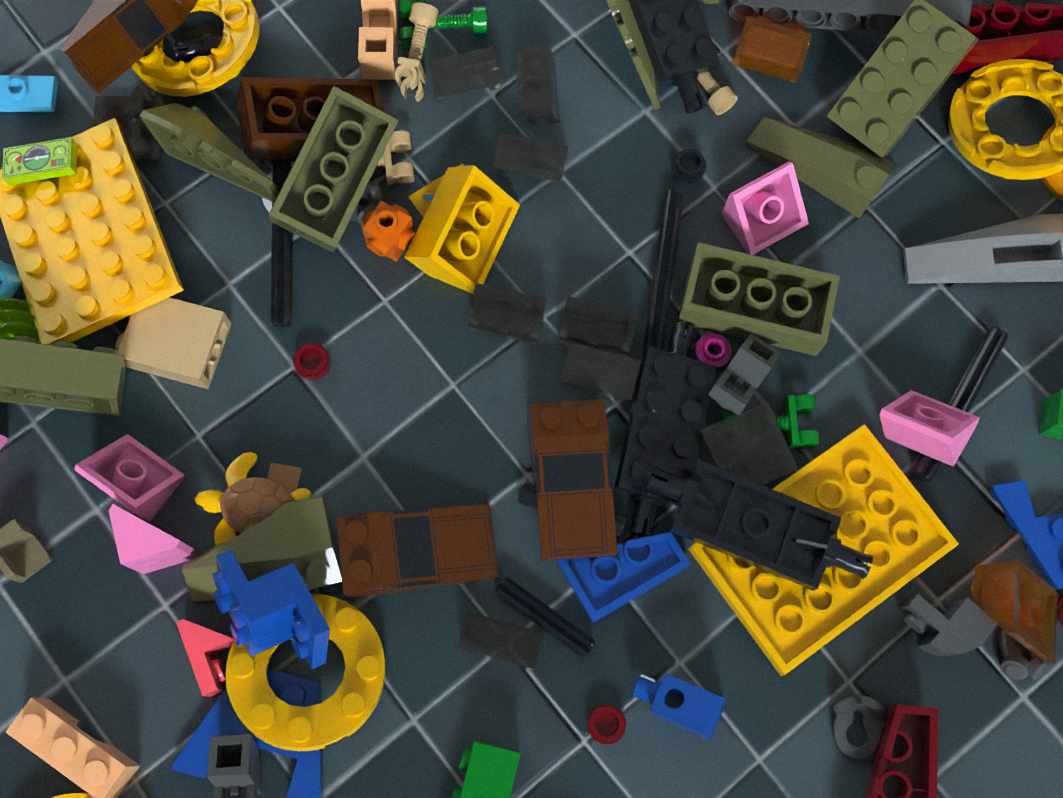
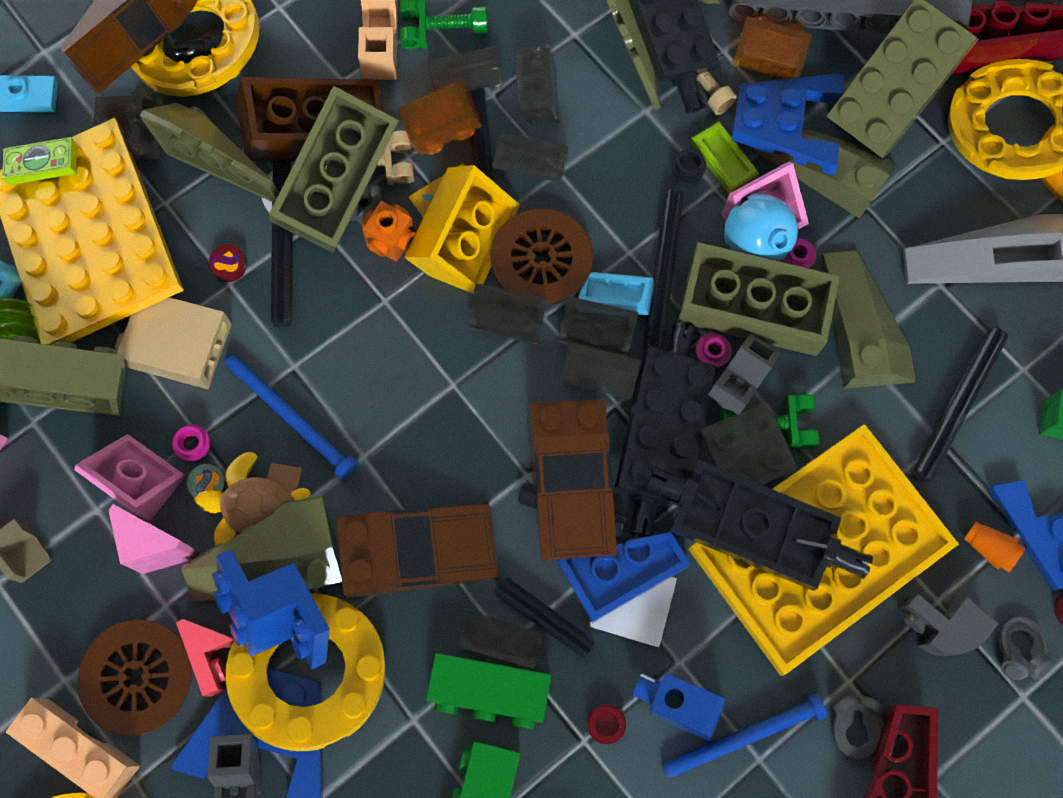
dark red tile [293,342,331,381] -> none
tan bar [394,3,439,102] -> none
bright pink slope [880,390,980,467] -> none
clear orange slope [971,560,1058,664] -> none
none -> reddish brown piece [77,620,192,736]
none -> dark pink plate [172,425,211,462]
none -> sand green tile [187,464,227,498]
none -> dark red tile [209,245,247,282]
none -> blue bar [224,353,359,481]
none -> clear orange brick [399,80,482,155]
none -> green brick [426,653,551,729]
none -> black axle [466,87,493,181]
none -> reddish brown piece [490,208,593,304]
none -> medium azure plate [577,272,654,315]
none -> white sticker [589,577,677,647]
none -> blue bar [662,692,827,777]
none -> lime tile [690,121,759,194]
none -> medium azure cylinder [724,193,798,261]
none -> blue wing [732,73,845,175]
none -> dark pink plate [781,238,816,269]
none -> olive wedge [821,250,916,389]
none -> orange cone [964,521,1026,573]

